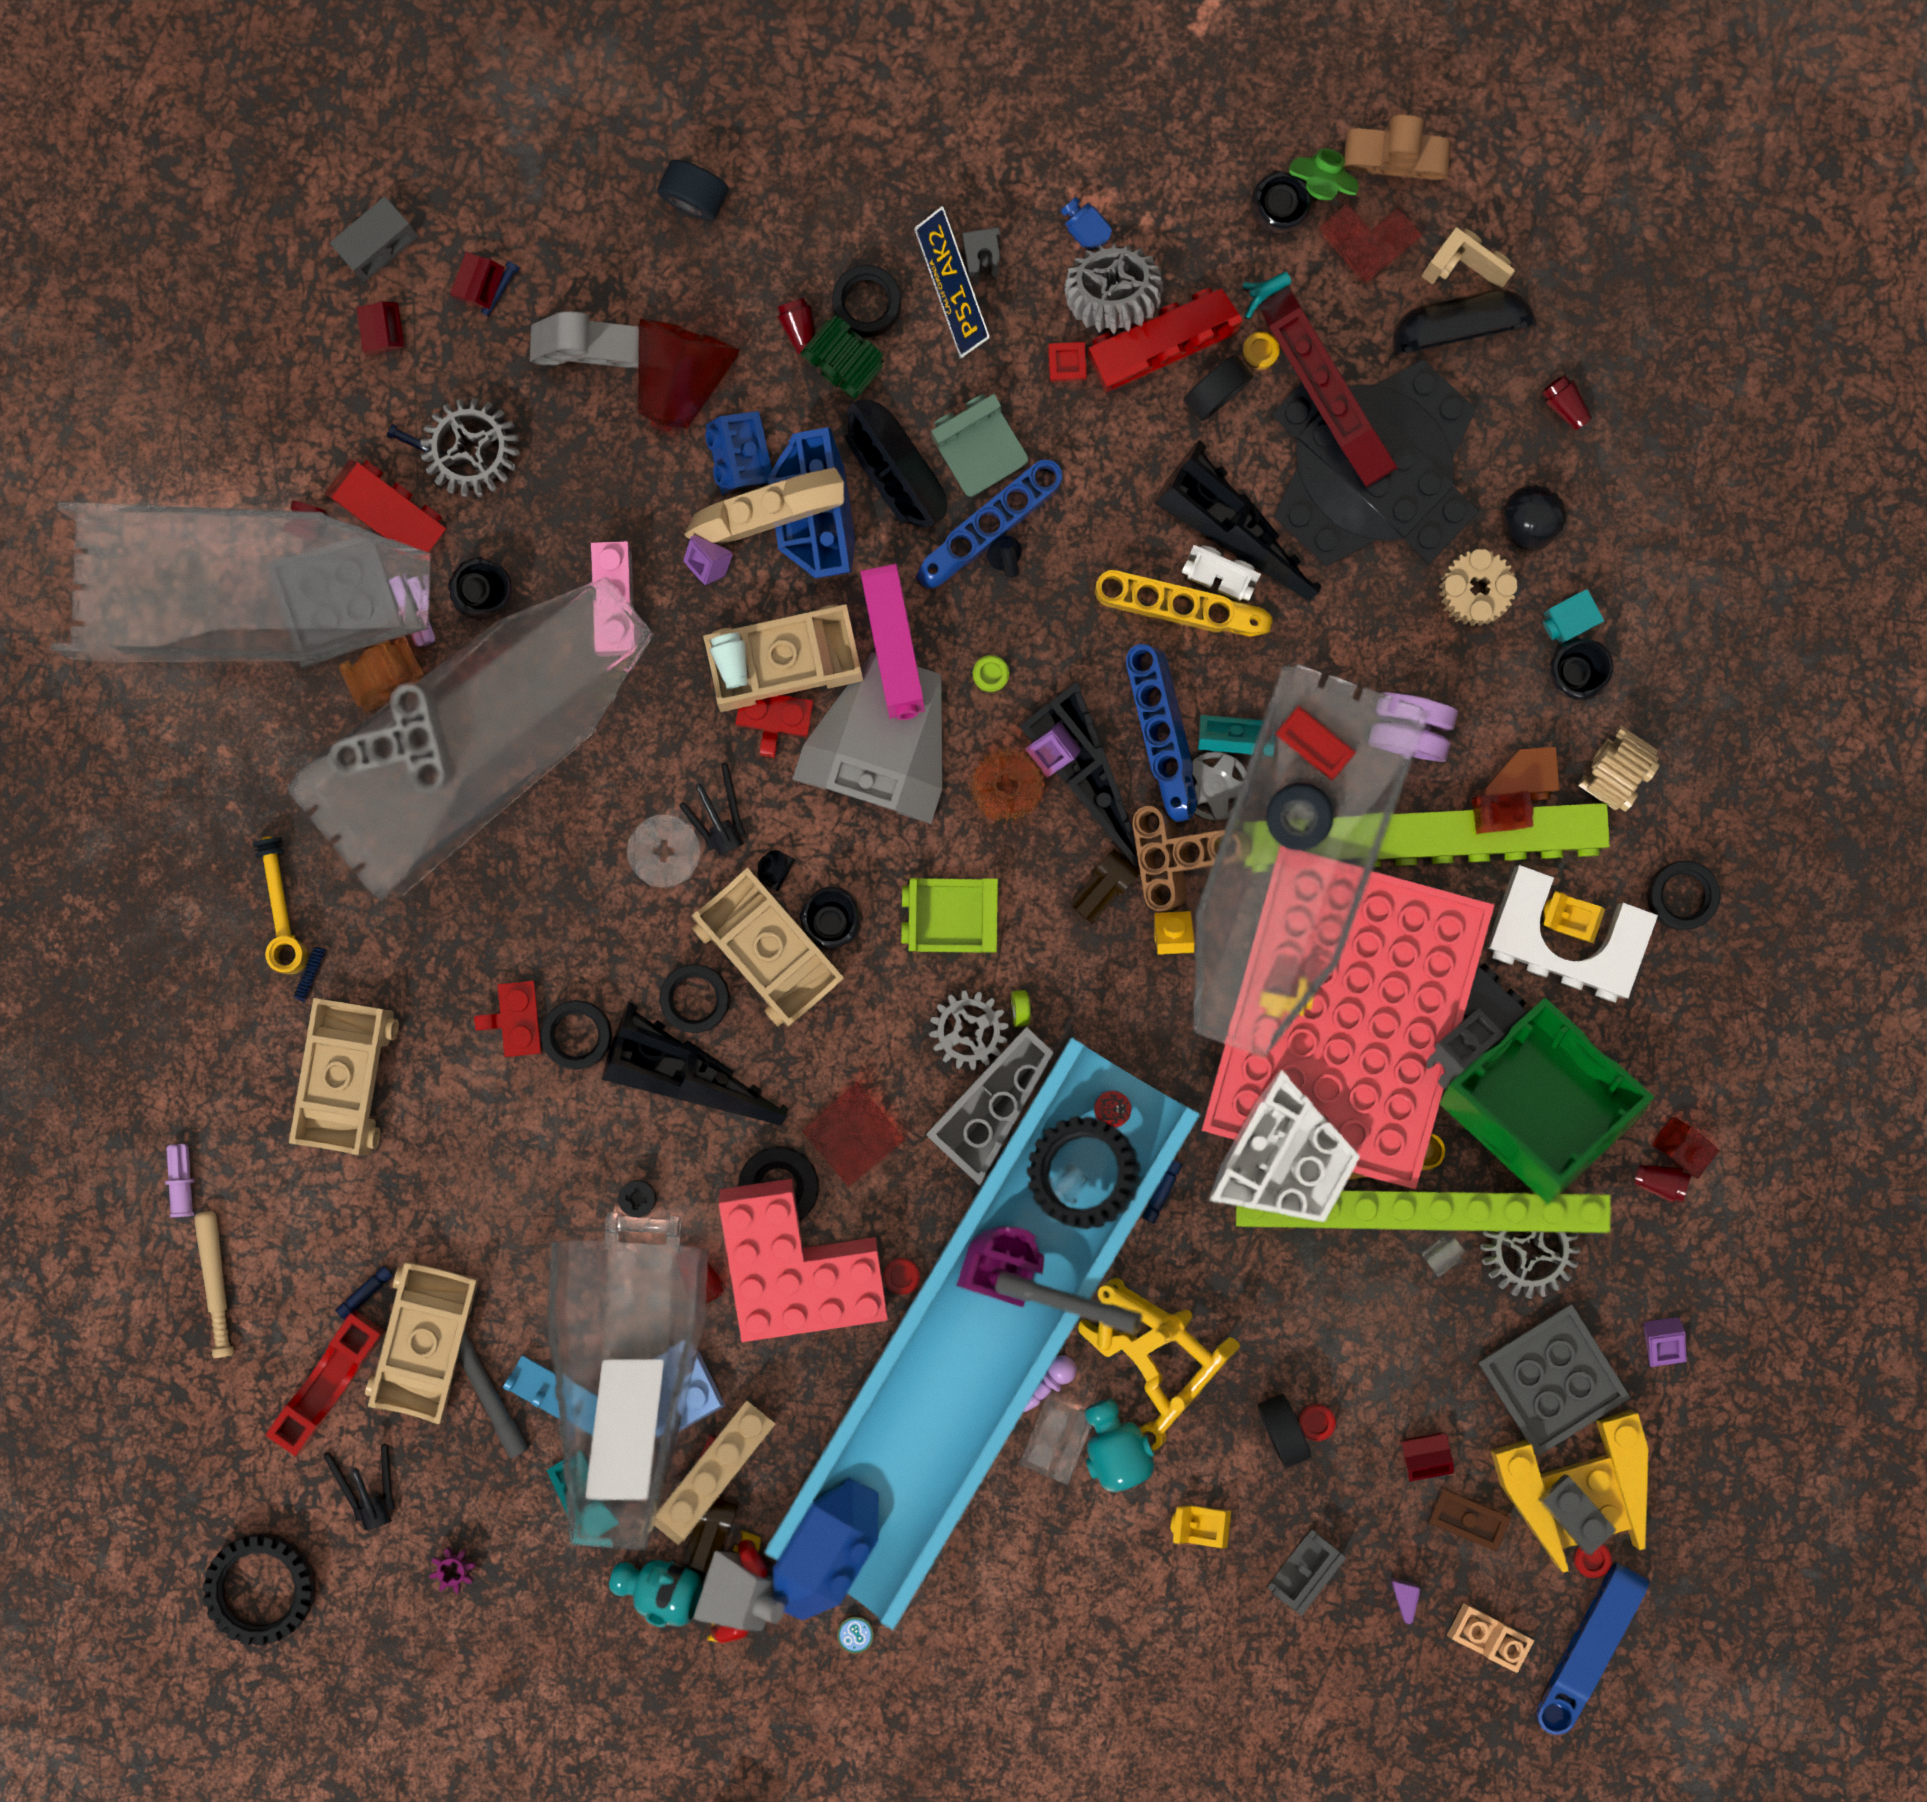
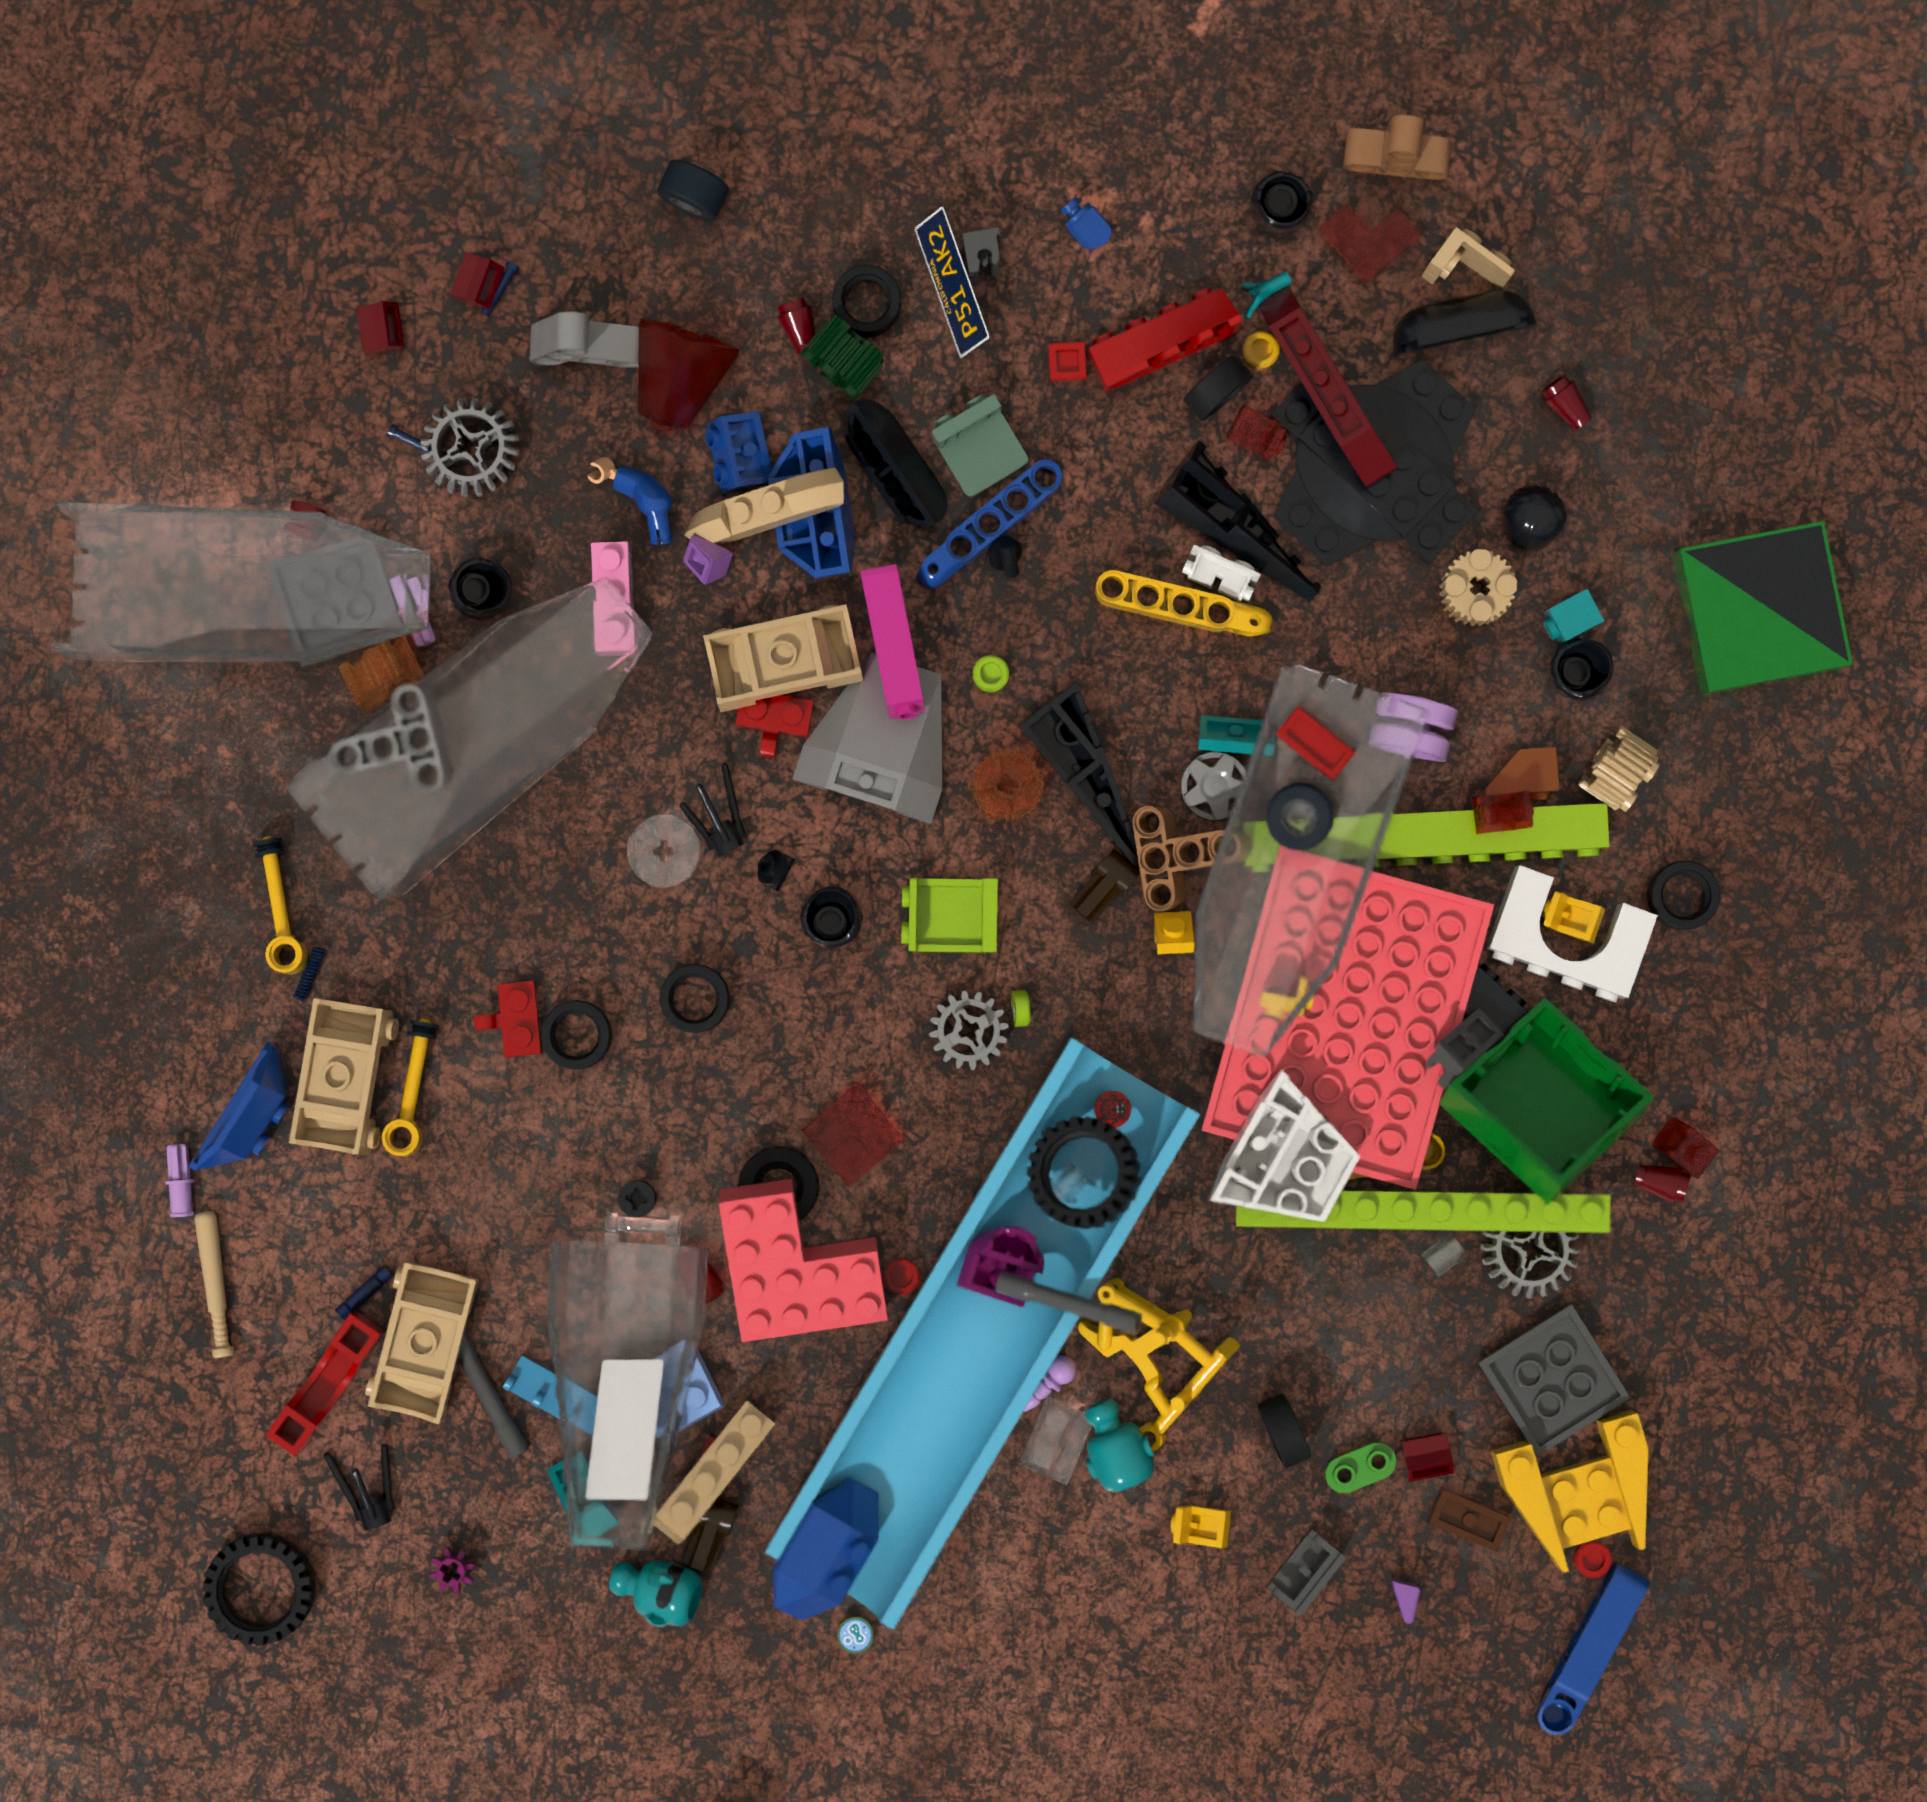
red wedge [324,459,446,564] -> none
dark grey hinge [330,196,419,283] -> none
black wedge [602,1002,788,1125] -> none
tan piece [692,868,844,1028] -> none
light grey torso [694,1530,784,1644] -> none
light aqua cone [709,632,748,689] -> none
light grey wedge [926,1027,1053,1185] -> none
medium lavender slope [1025,722,1081,778] -> none
light grey gear [1064,243,1164,334] -> none
blue piece [1126,644,1198,822] -> none
dark blue wheel [1142,1160,1183,1224] -> none
bright green plate [1288,148,1359,200] -> none
red tile [1298,1403,1336,1441] -> none
light nougat slope [1447,1603,1534,1673] -> none
dark grey plate [1538,1474,1616,1556] -> none
medium lavender slope [1644,1317,1687,1367] -> none
none -> blue wedge [188,1042,291,1171]
none -> yellow piece [382,1018,439,1156]
none -> blue arm [588,457,673,545]
none -> clear red bracket [1226,404,1287,462]
none -> bright green plate [1324,1441,1396,1493]
none -> tile [1672,521,1853,696]

